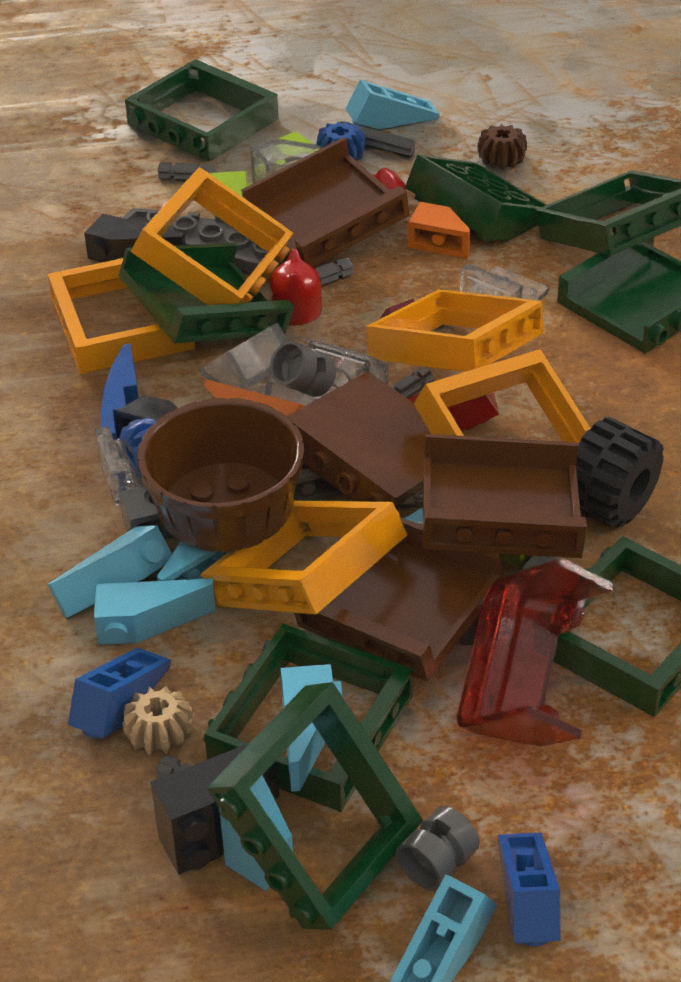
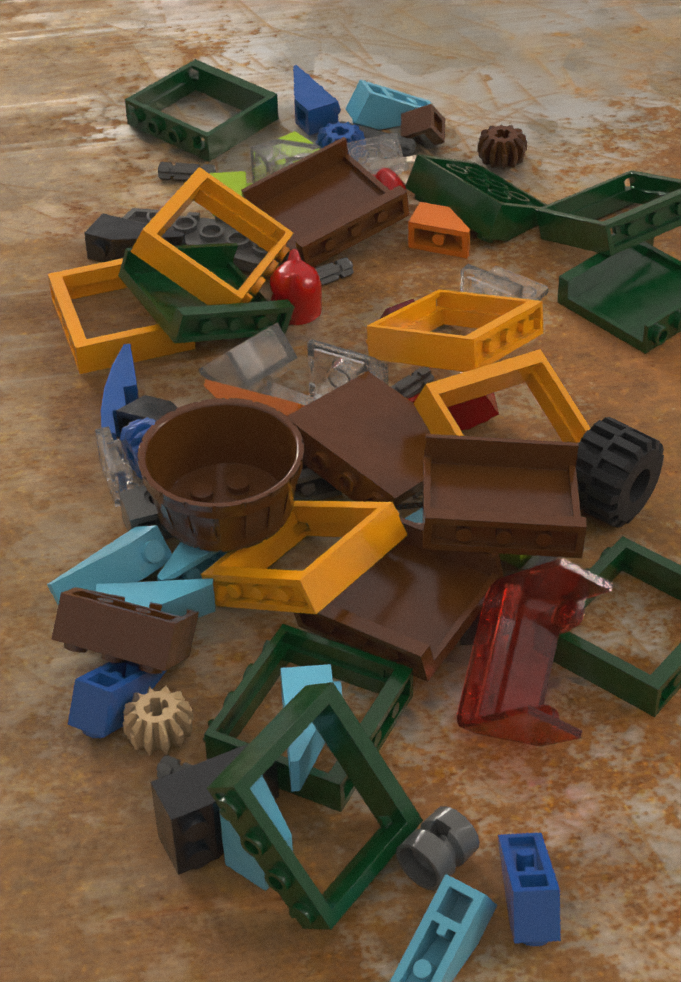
dark grey wheel [270,341,336,397] -> none
none -> reddish brown wedge [51,587,199,674]
none -> blue slope [293,65,340,136]
none -> clear bracket [347,132,416,175]
none -> reddish brown panel [401,104,445,146]

